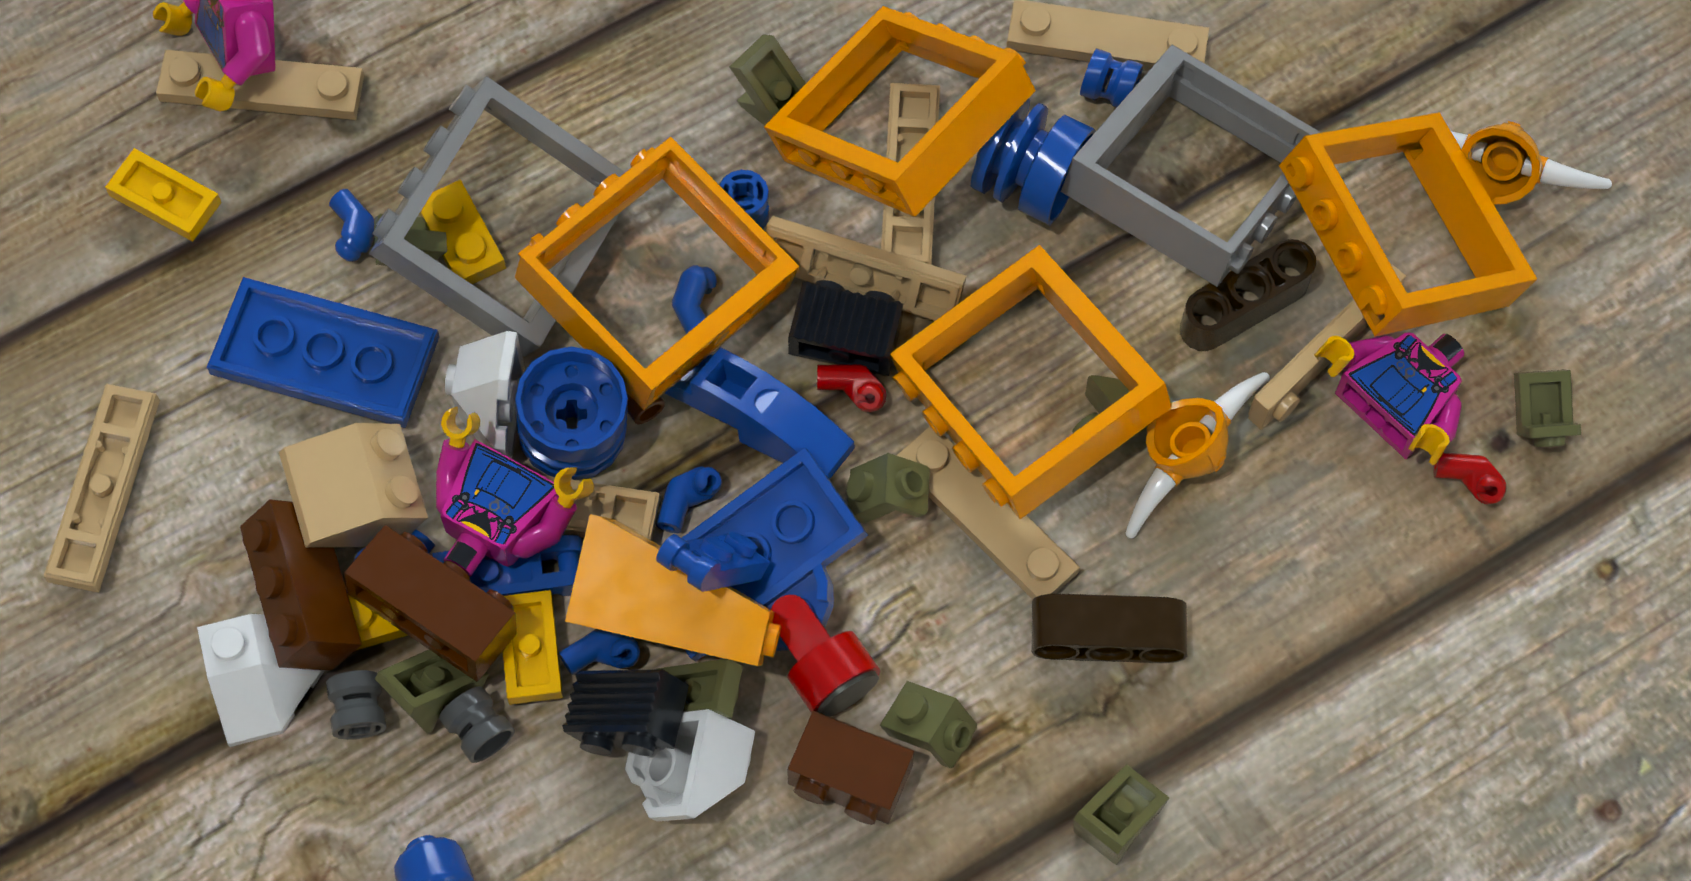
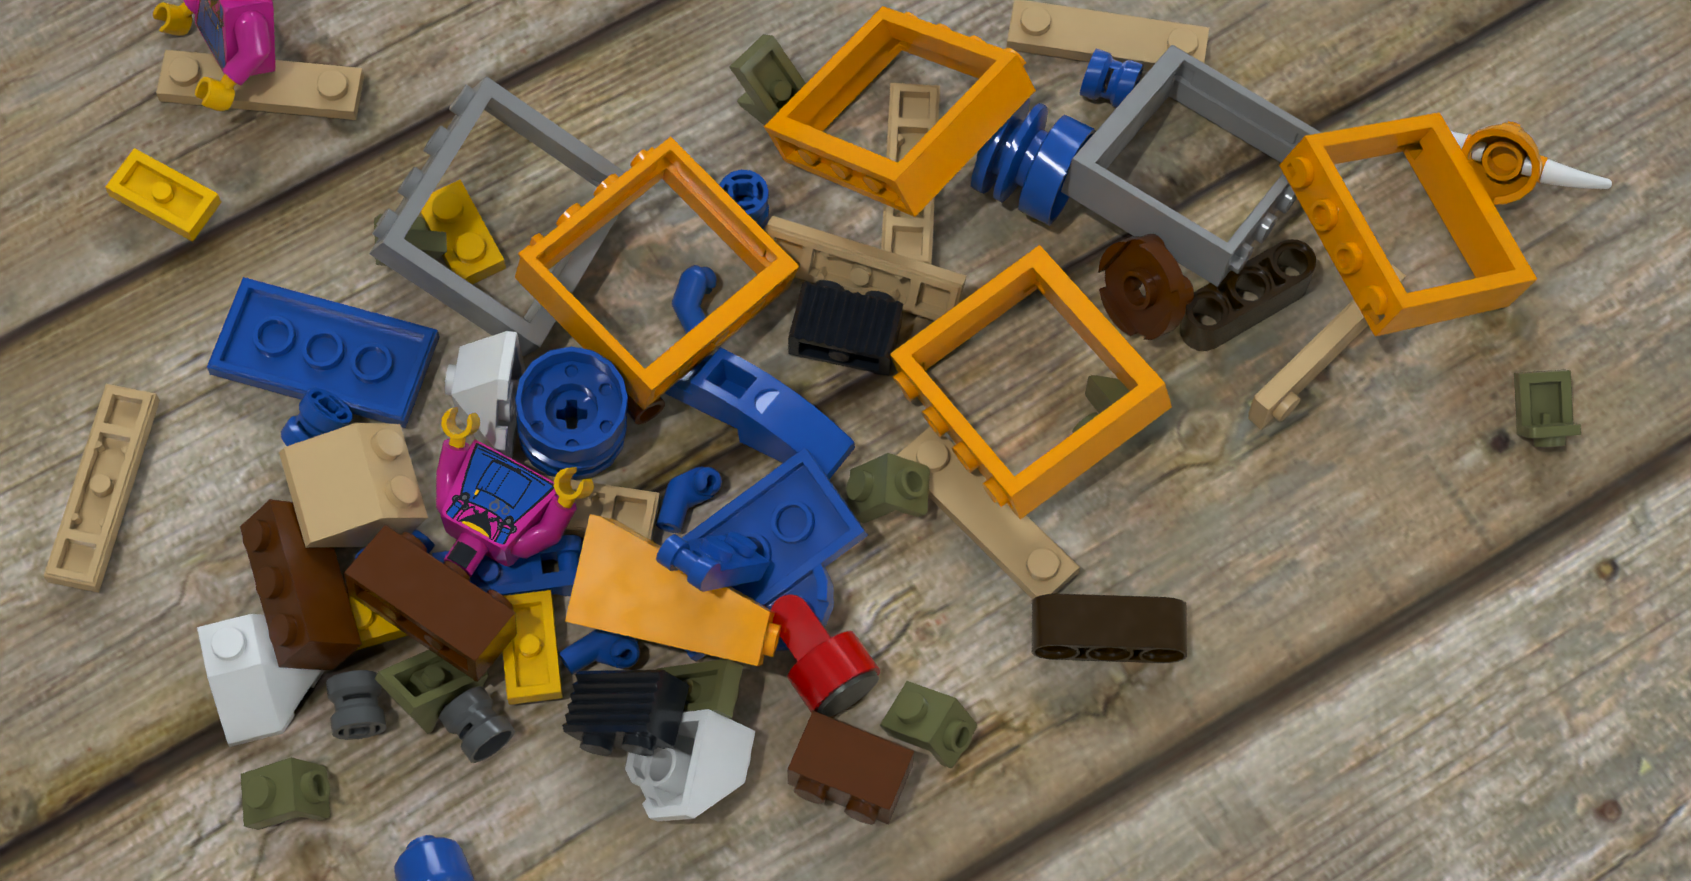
blue arm [329,189,374,262] -> none
red arm [817,365,887,412] -> none
olive slope [1073,764,1169,865] -> none
light orange helmet [1125,372,1270,538] -> none
torso [1314,332,1464,465] -> none
red arm [1433,452,1506,504] -> none
none -> olive bracket [240,757,330,830]
none -> blue wheel [281,388,353,446]
none -> reddish brown plate [1098,234,1194,340]

